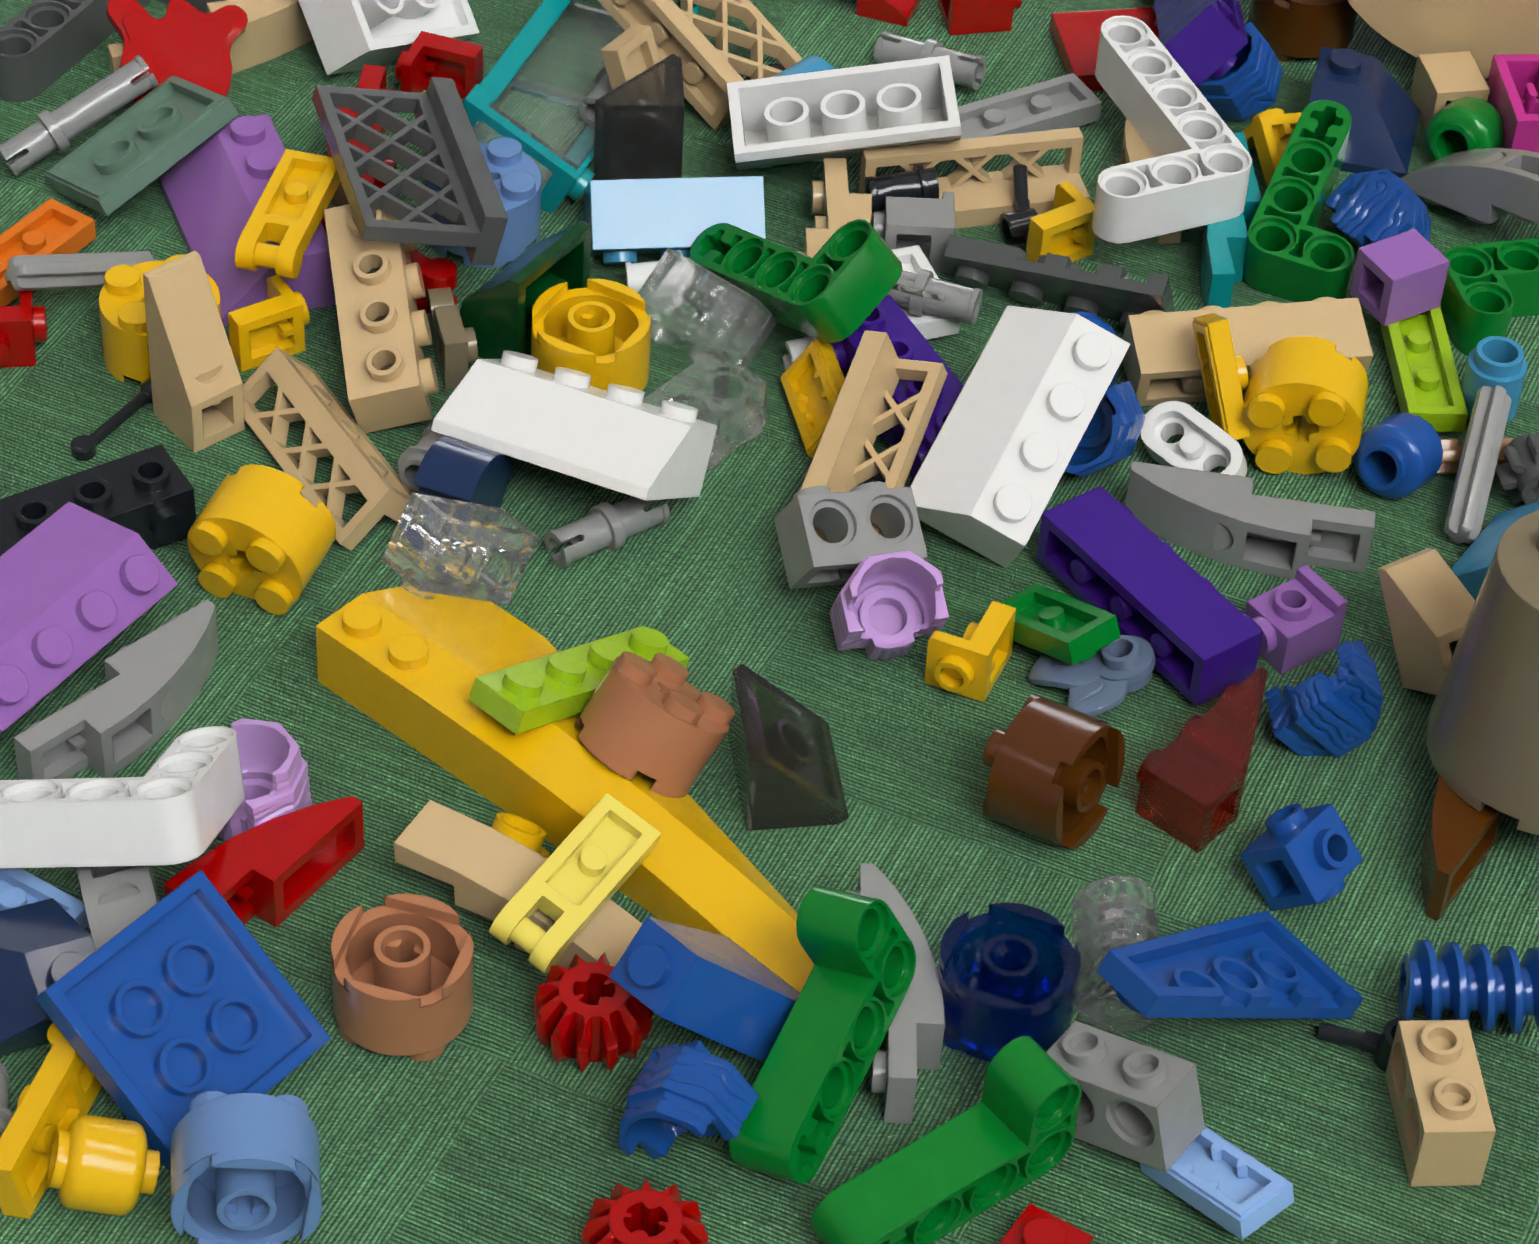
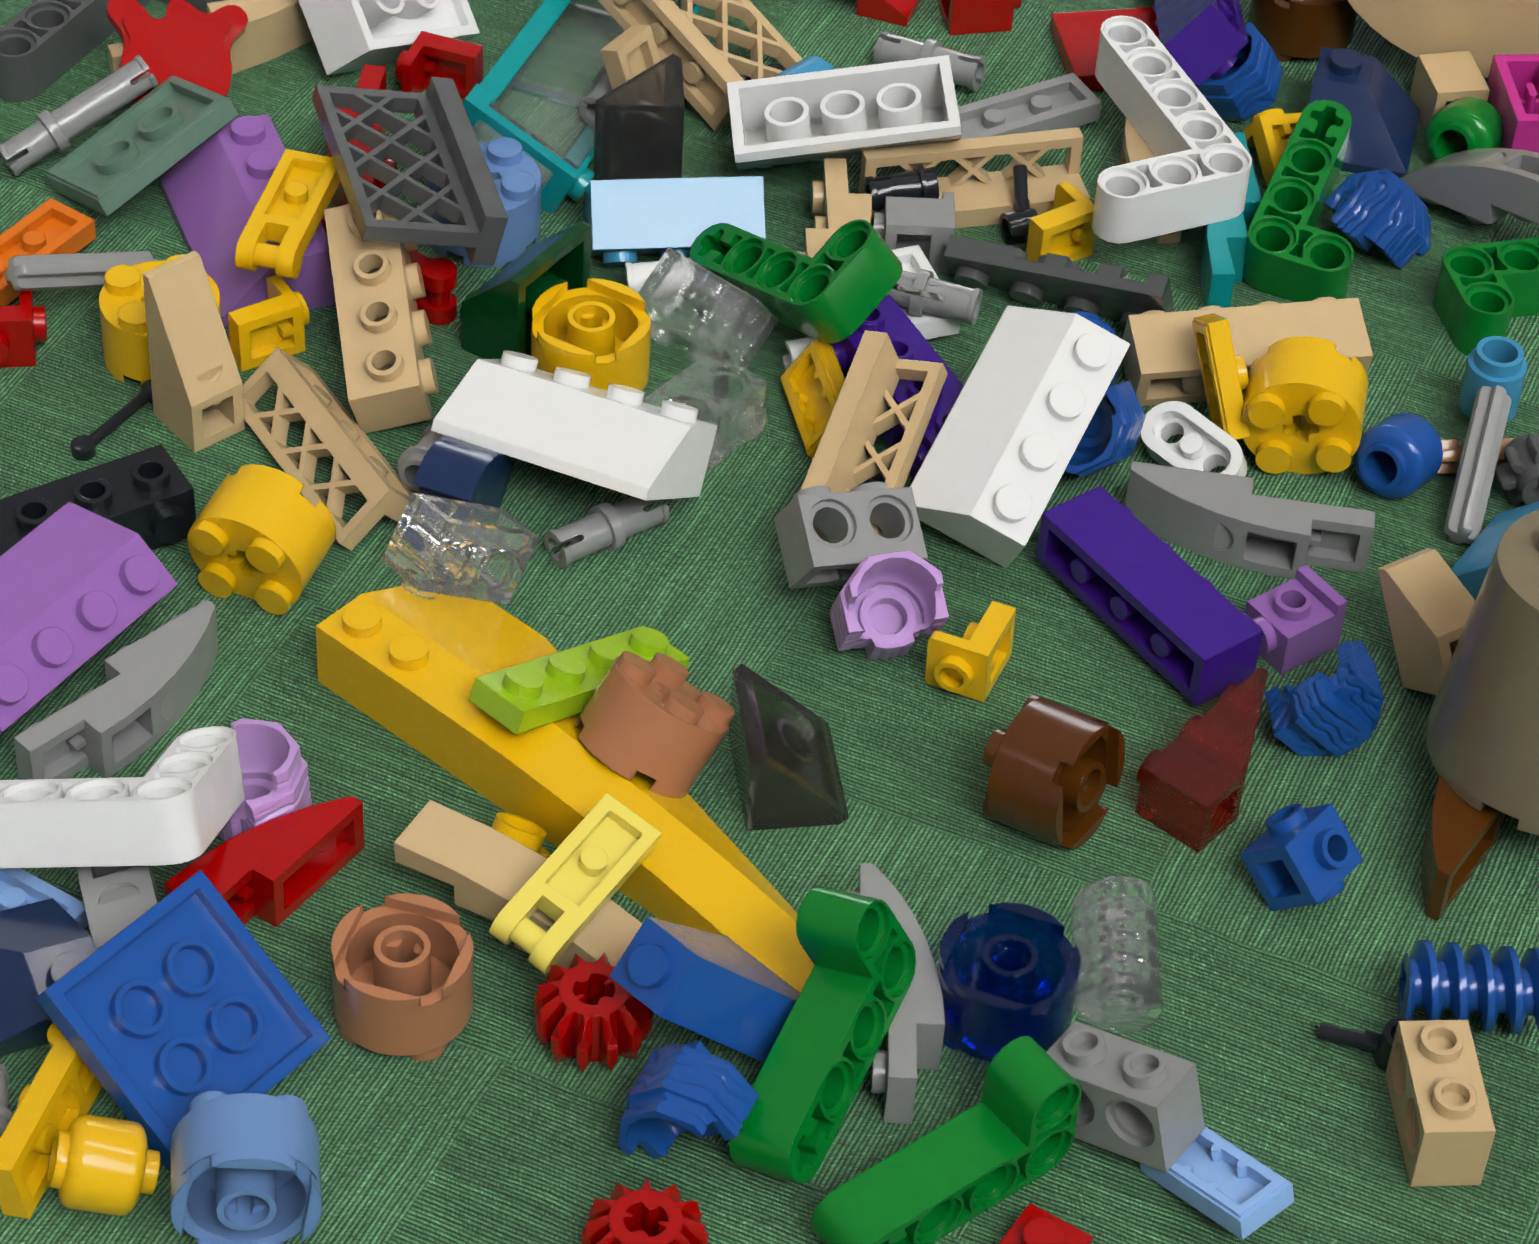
dark tan plate [426,287,478,391] -> none
green plate [1000,583,1121,665] -> none
sand blue plate [1028,635,1156,716] -> none
blue wing [1096,911,1364,1019] -> none
medium lavender brick [1350,229,1450,326] -> none
lime plate [1379,307,1468,432] -> none

